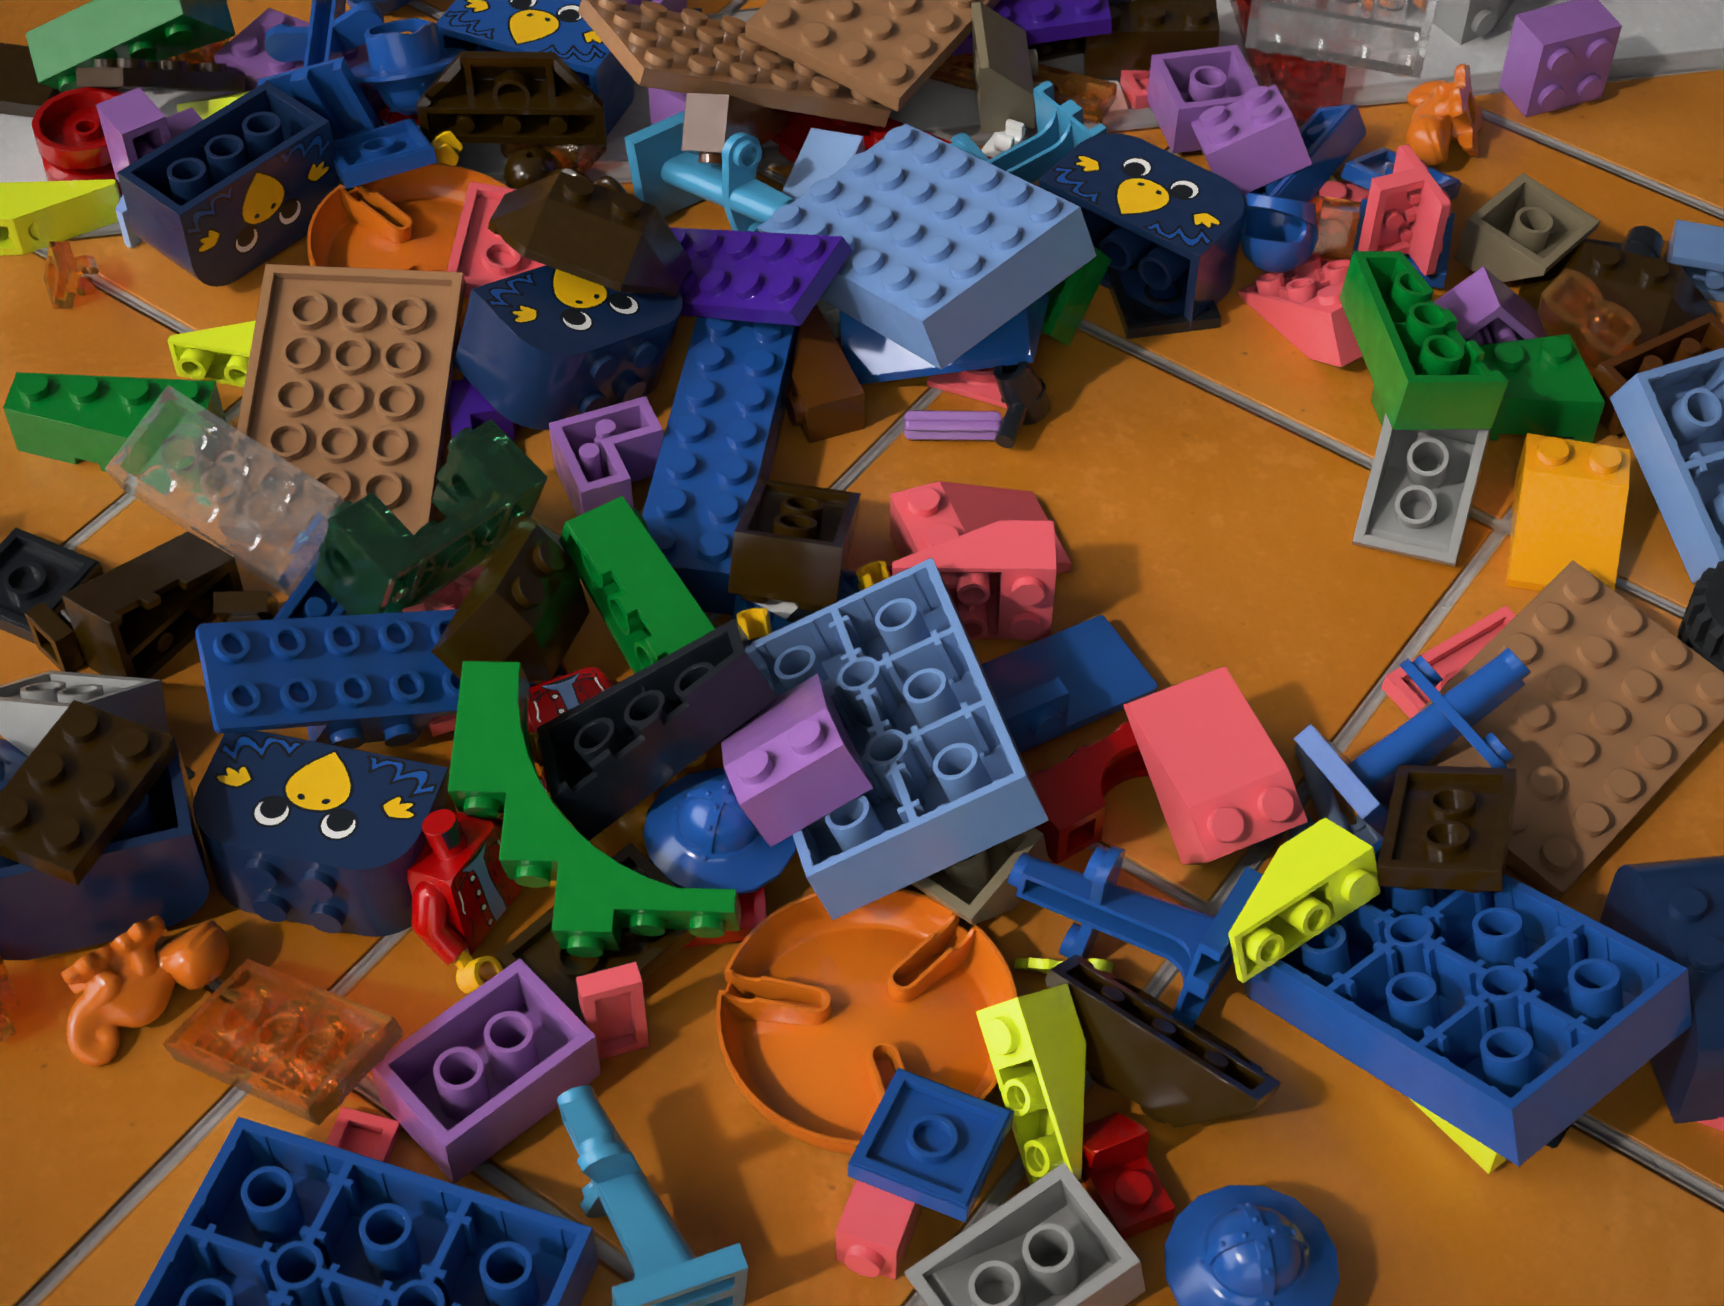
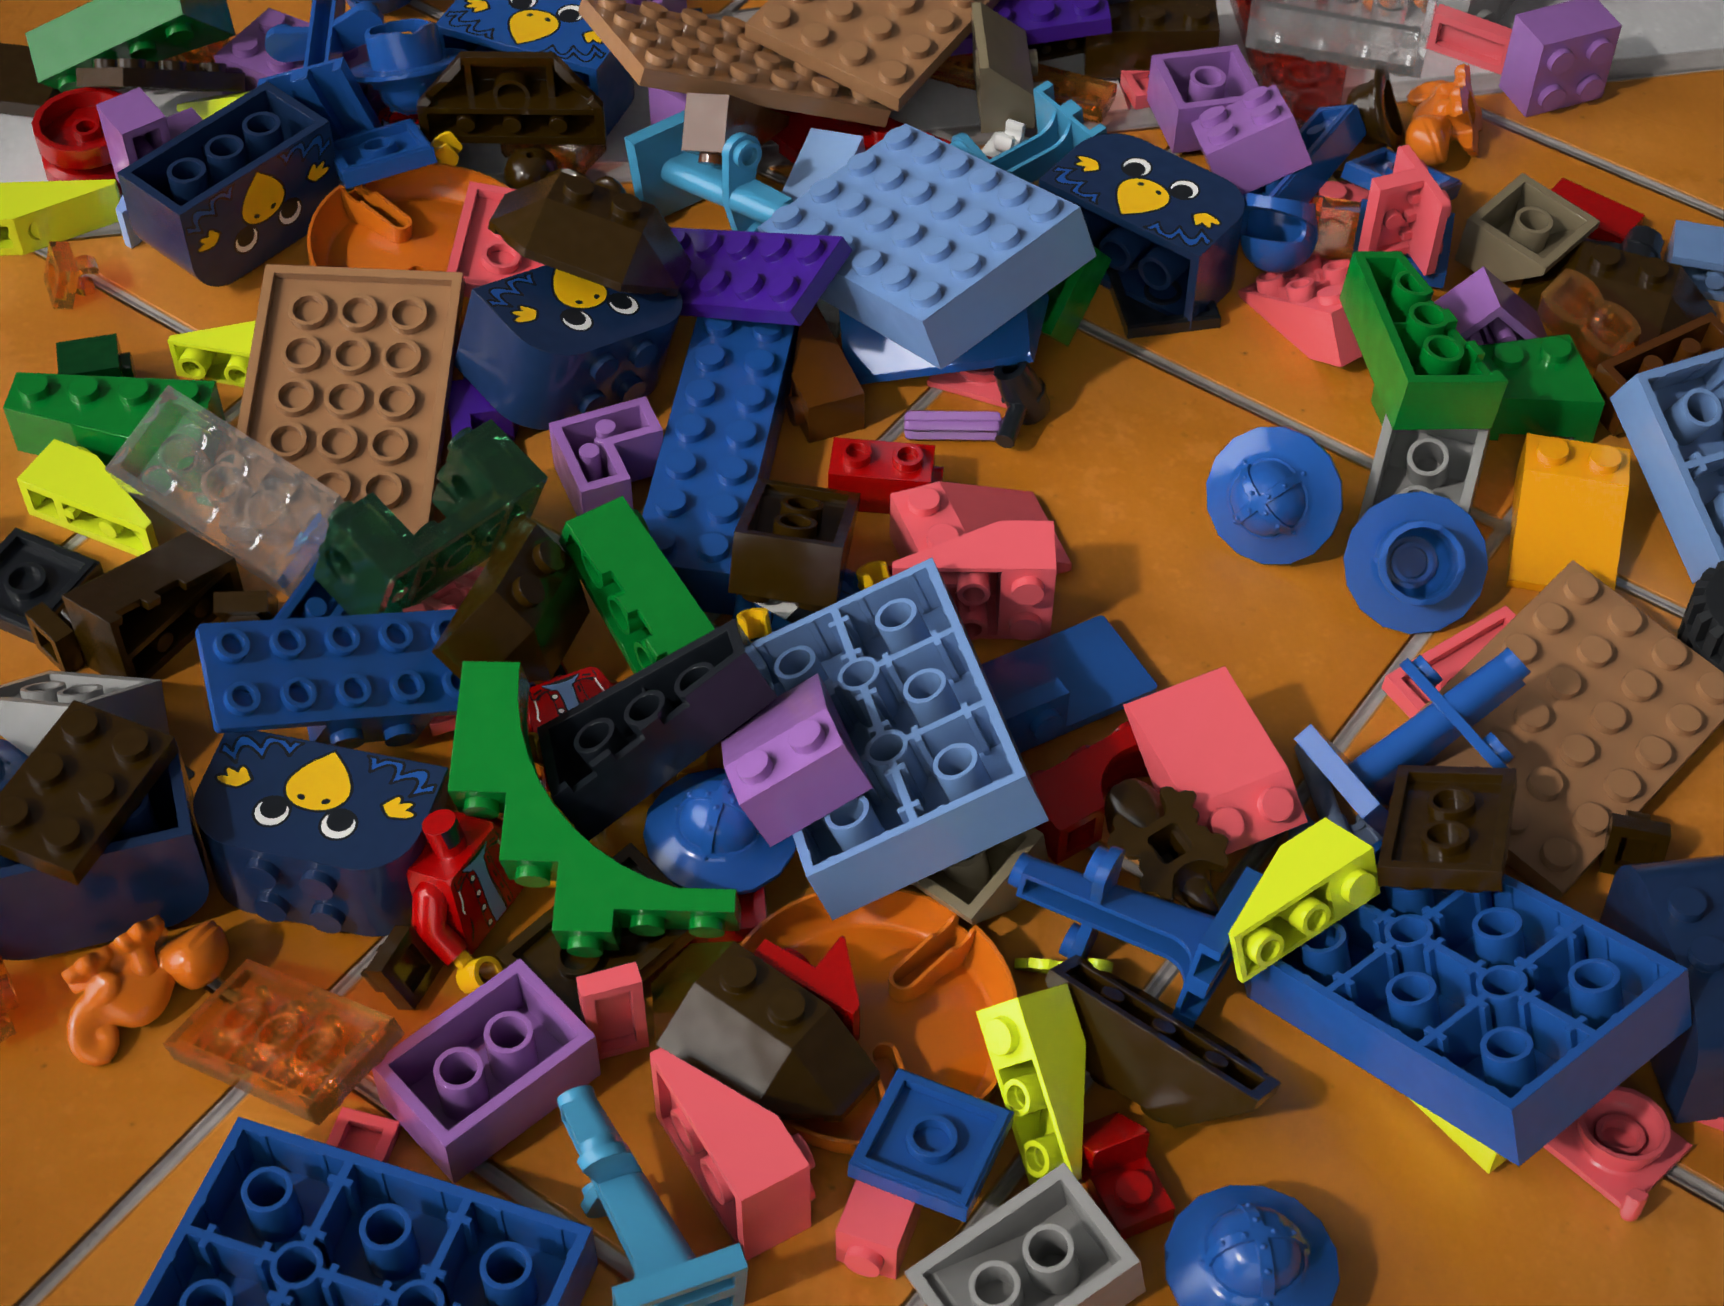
none -> neon yellow slope [17,439,159,557]
none -> dark green brick [56,333,136,378]
none -> dark brown tile [361,925,444,1010]
none -> coral slope [650,1047,816,1261]
none -> dark brown wedge [651,941,880,1122]
none -> red slope [753,935,860,1041]
none -> red brick [828,437,944,514]
none -> dark brown animal [1105,778,1228,916]
none -> blue helmet [1206,426,1343,564]
none -> blue helmet [1343,491,1488,634]
none -> dark brown hat [1346,64,1405,152]
none -> coral tile [1426,4,1512,75]
none -> coral hat [1544,1086,1692,1221]
none -> red tile [1551,178,1645,243]
none -> dark brown tile [1599,810,1672,875]

